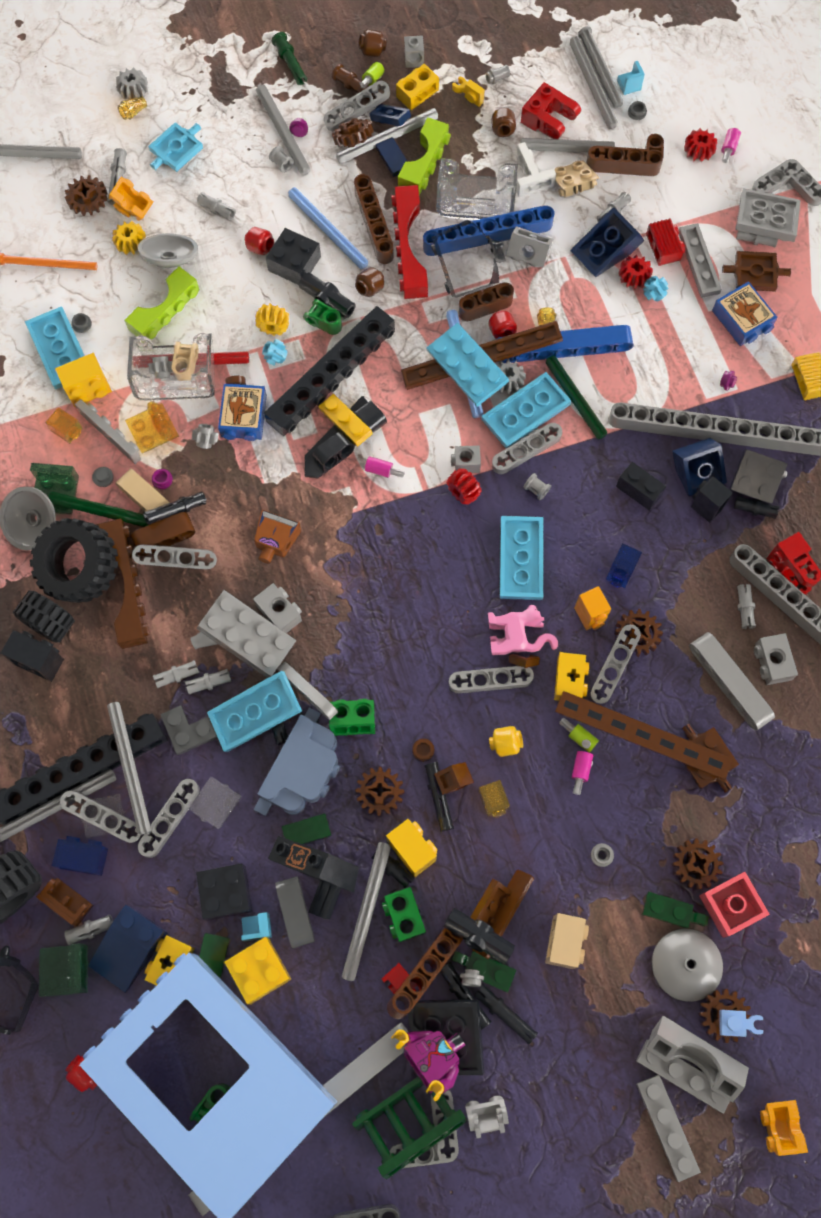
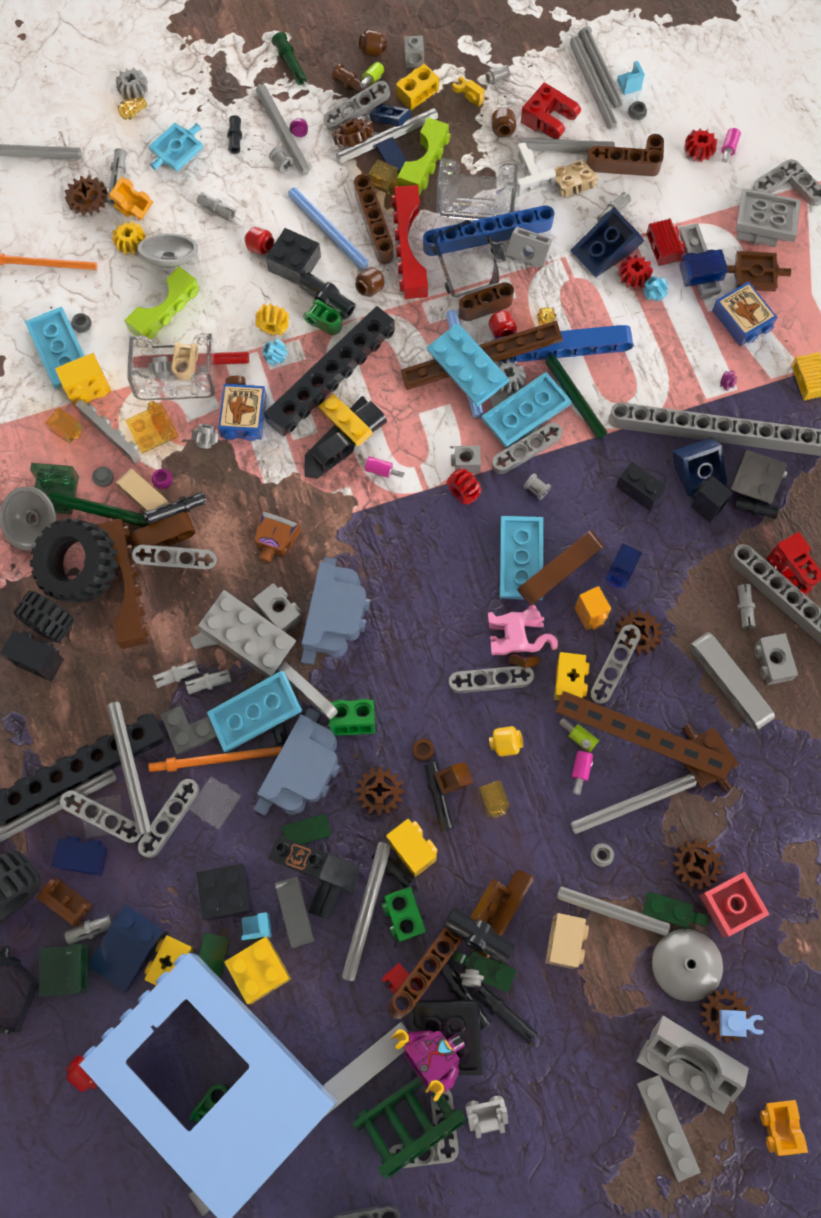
none -> orange bar [149,746,283,772]
none -> black pin [227,115,242,154]
none -> sand blue brick [301,557,370,665]
none -> clear yellow brick [368,159,398,194]
none -> reddish brown beam [517,530,605,606]
none -> light grey axle [557,887,670,936]
none -> light grey axle [570,774,697,834]
none -> clear blue brick [679,249,728,287]

